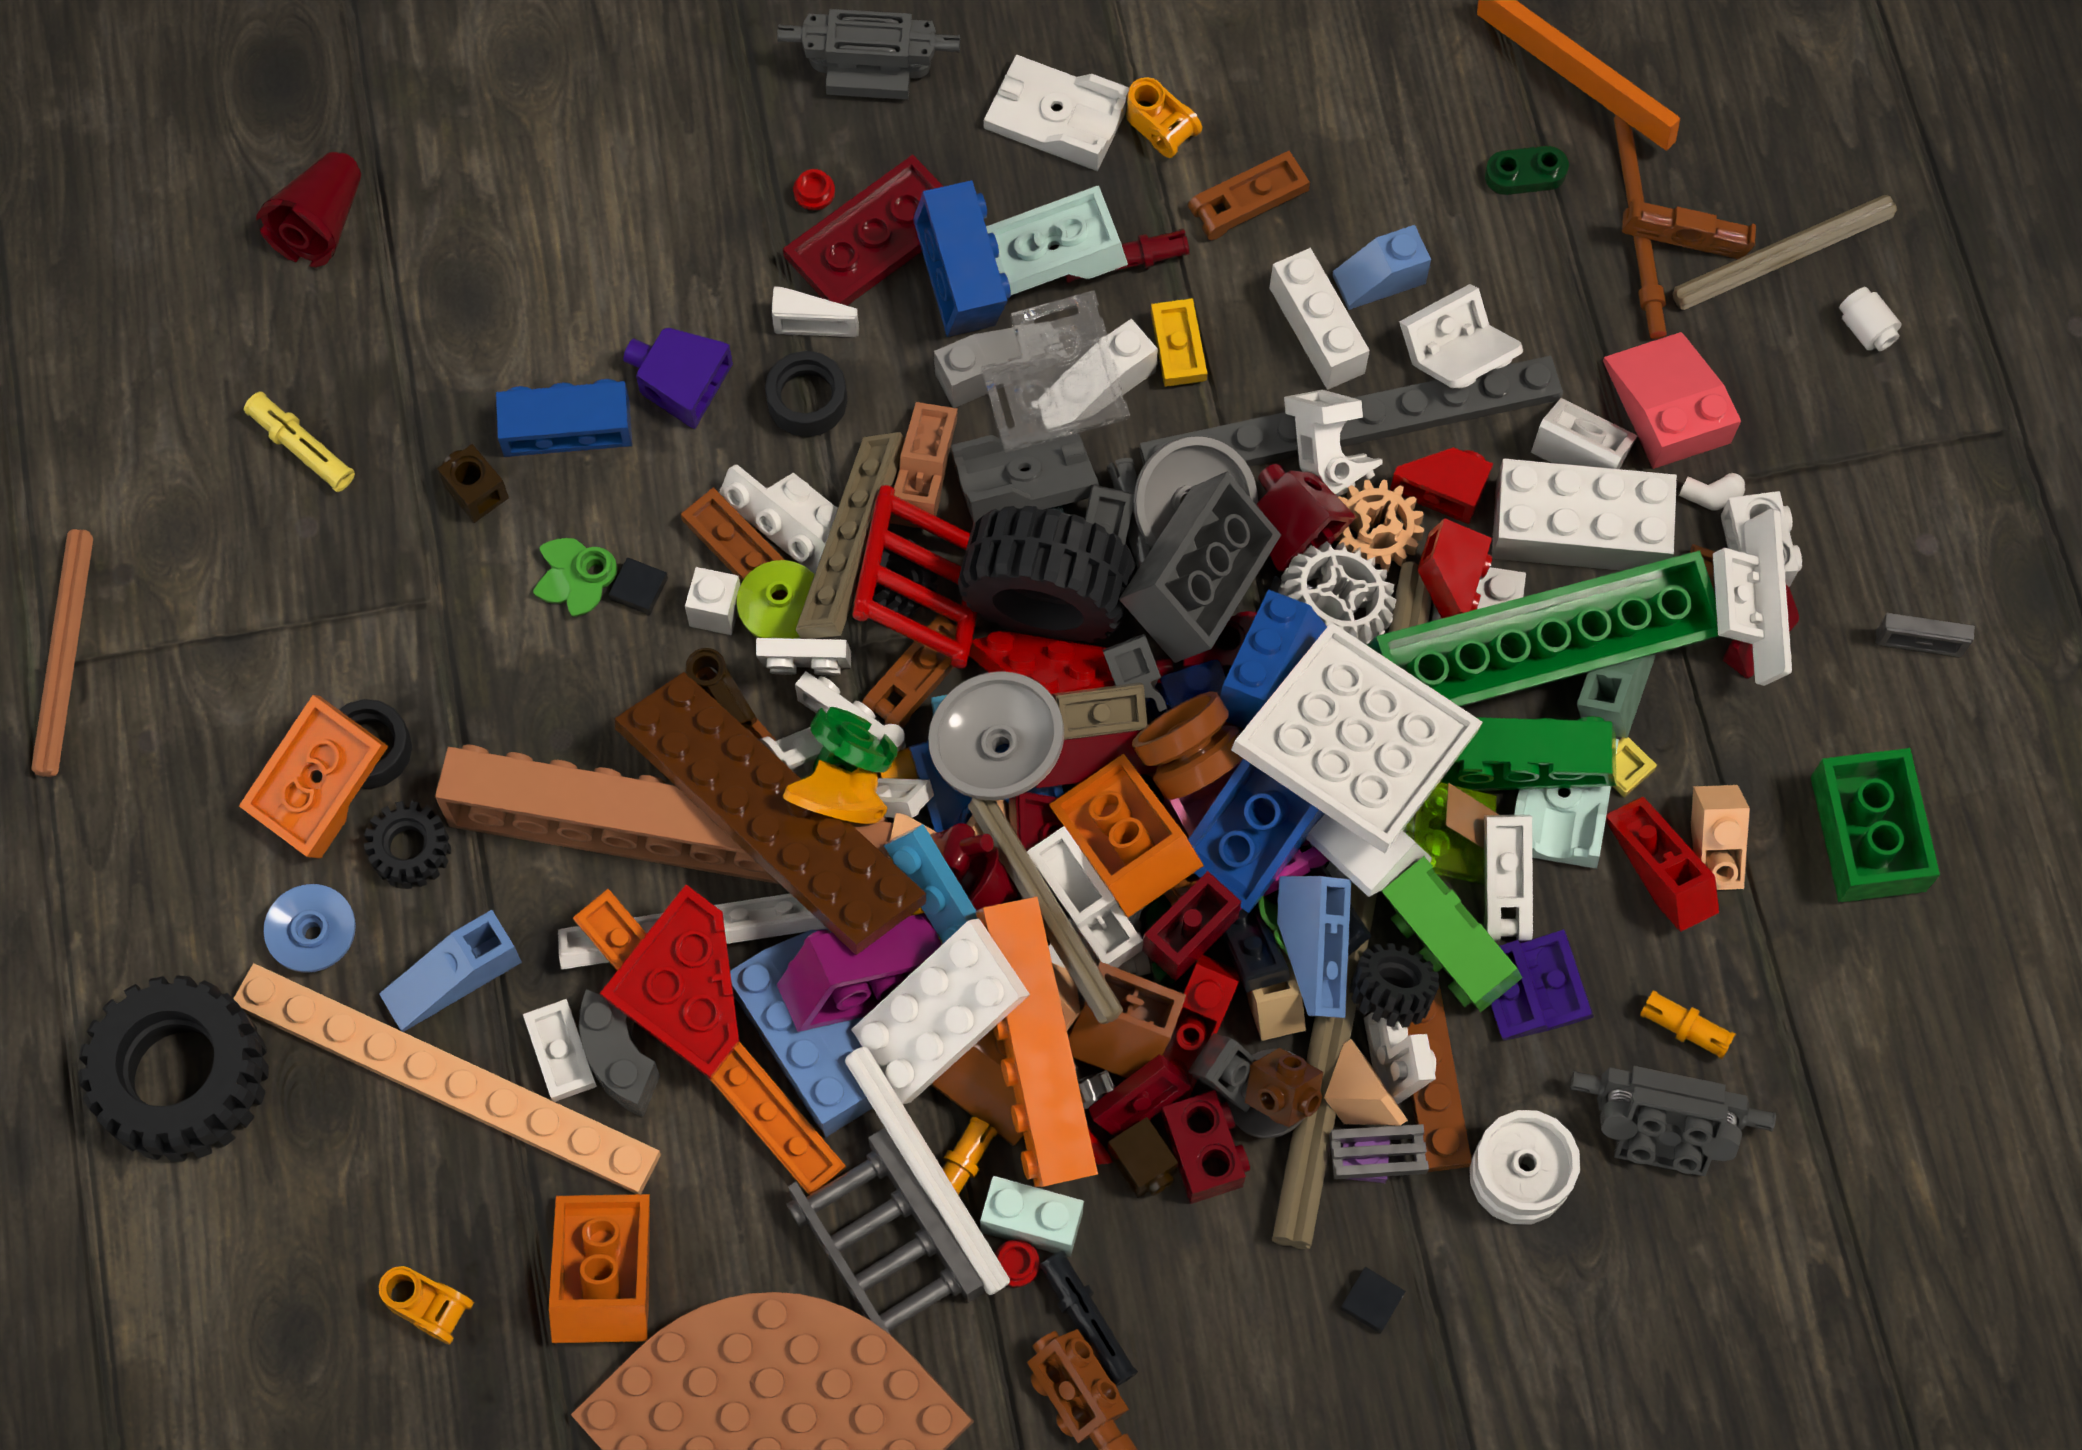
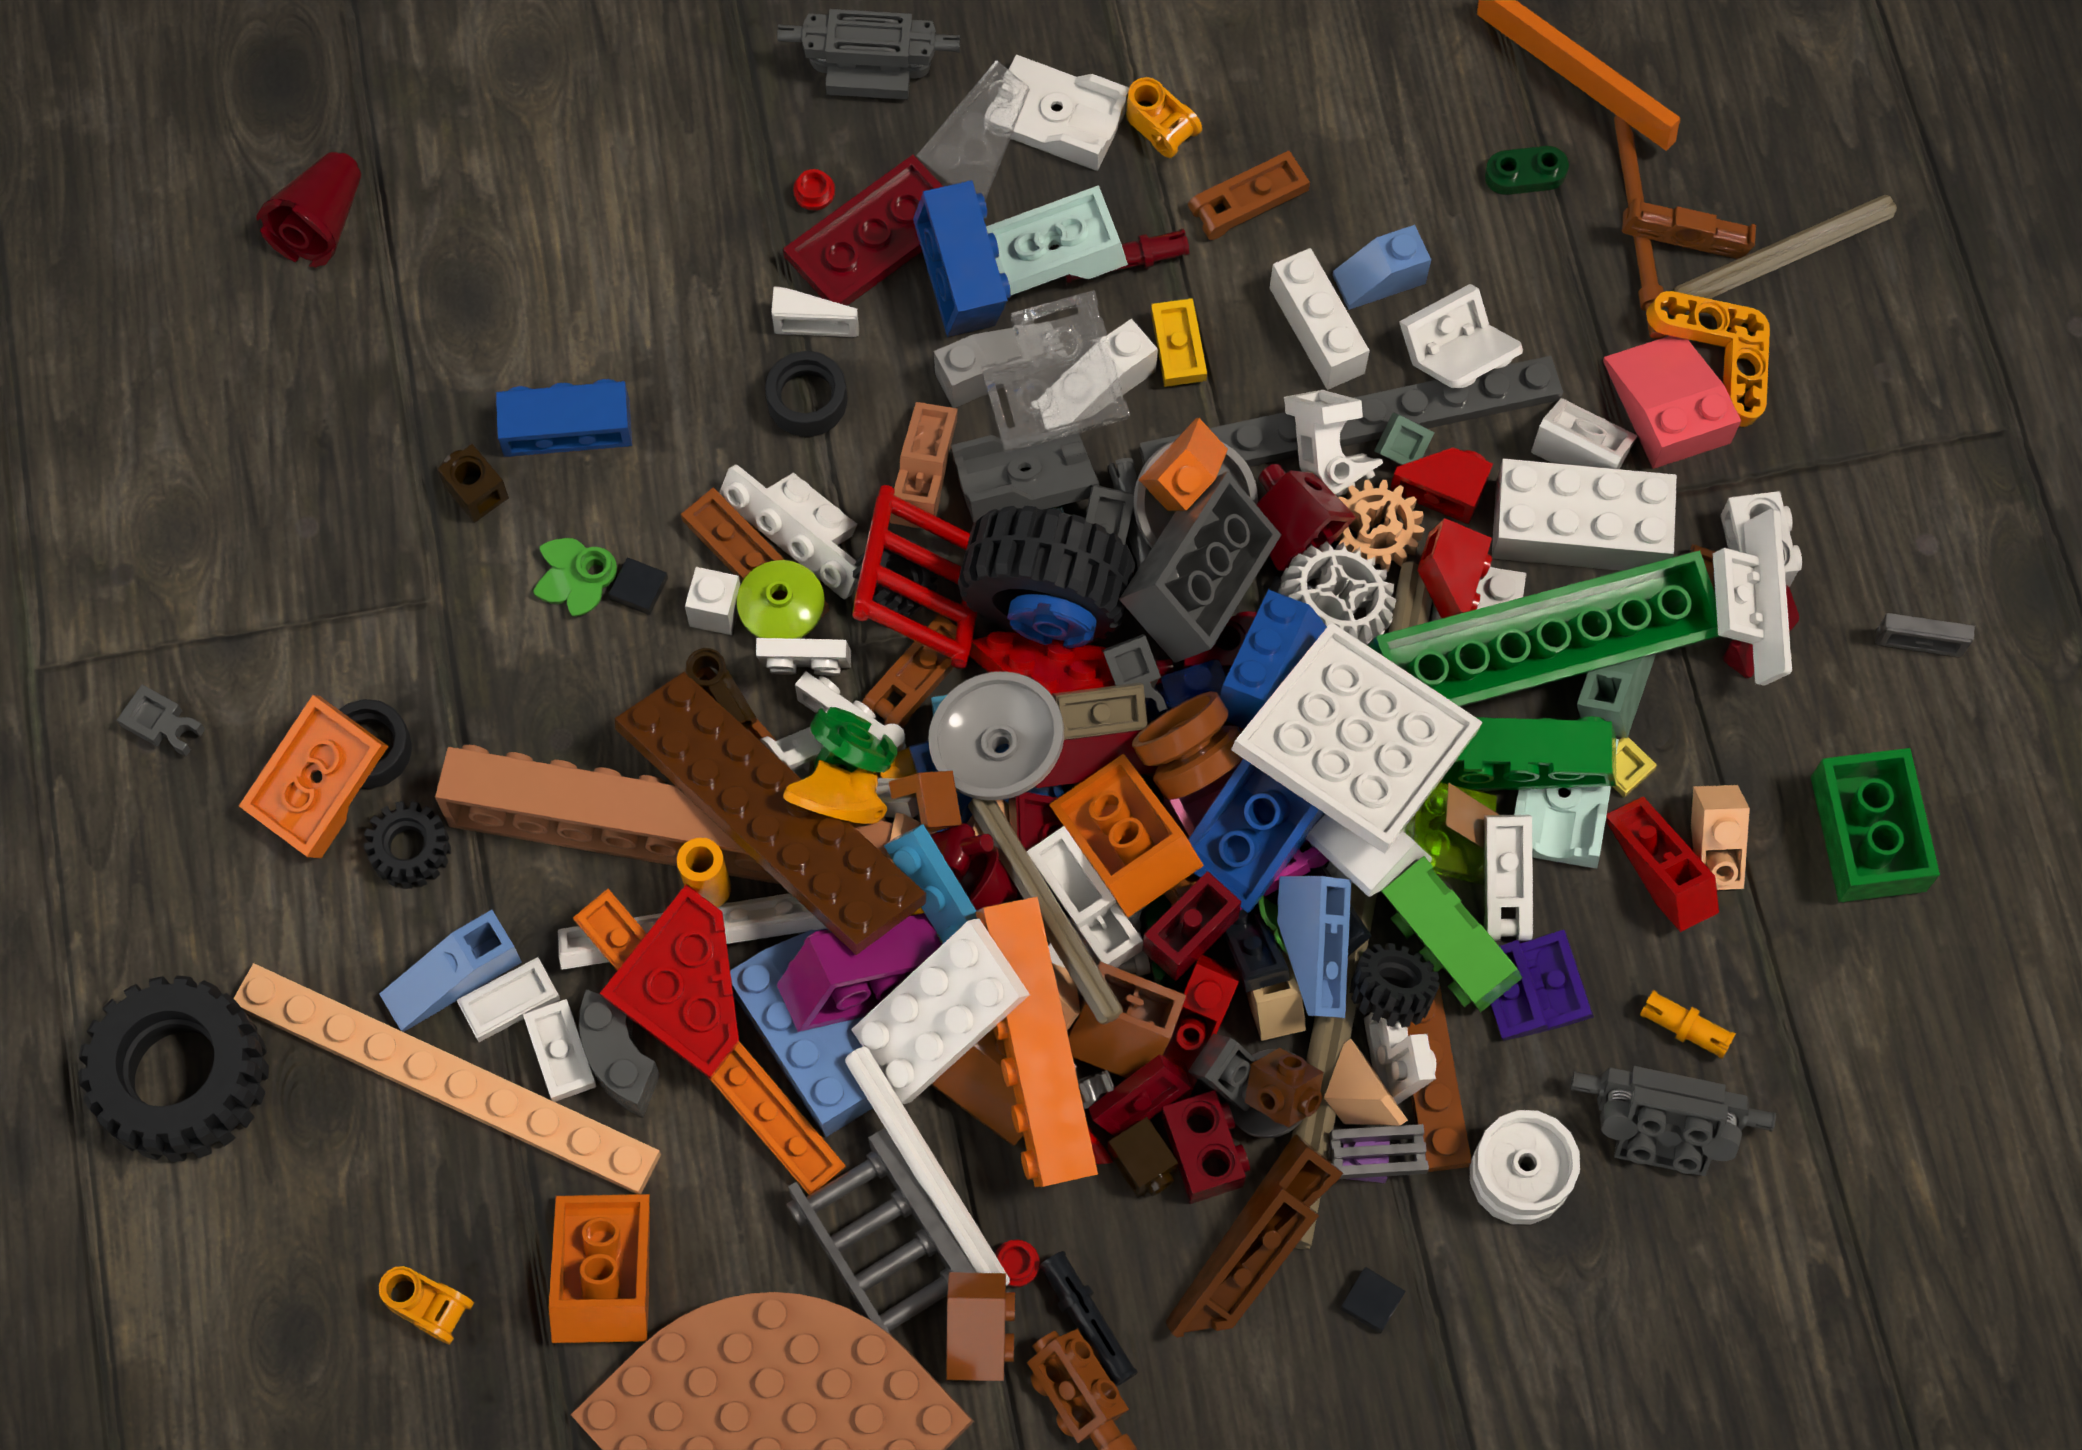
nougat axle [31,529,93,777] -> none
light yellow pin [244,391,355,492] -> none
medium blue dish [263,884,356,972] -> none
dark purple torso [623,328,733,429] -> none
dark tan tile [796,432,905,639] -> none
light orange pin [942,1117,997,1195] -> none
light aqua brick [980,1176,1084,1257] -> none
white arm [1679,473,1745,511] -> none
white brick [1839,287,1901,351] -> none
none -> dark grey plate [117,684,205,757]
none -> white tile [457,957,560,1042]
none -> light orange brick [677,838,731,908]
none -> dark orange panel [889,771,962,832]
none -> clear wing [916,60,1030,200]
none -> dark orange brick [946,1272,1015,1381]
none -> blue tile [1007,594,1097,648]
none -> orange slope [1139,418,1228,511]
none -> reddish brown wedge [1166,1135,1343,1338]
none -> sand green plate [1374,413,1435,465]
none -> light orange beam [1646,291,1770,427]

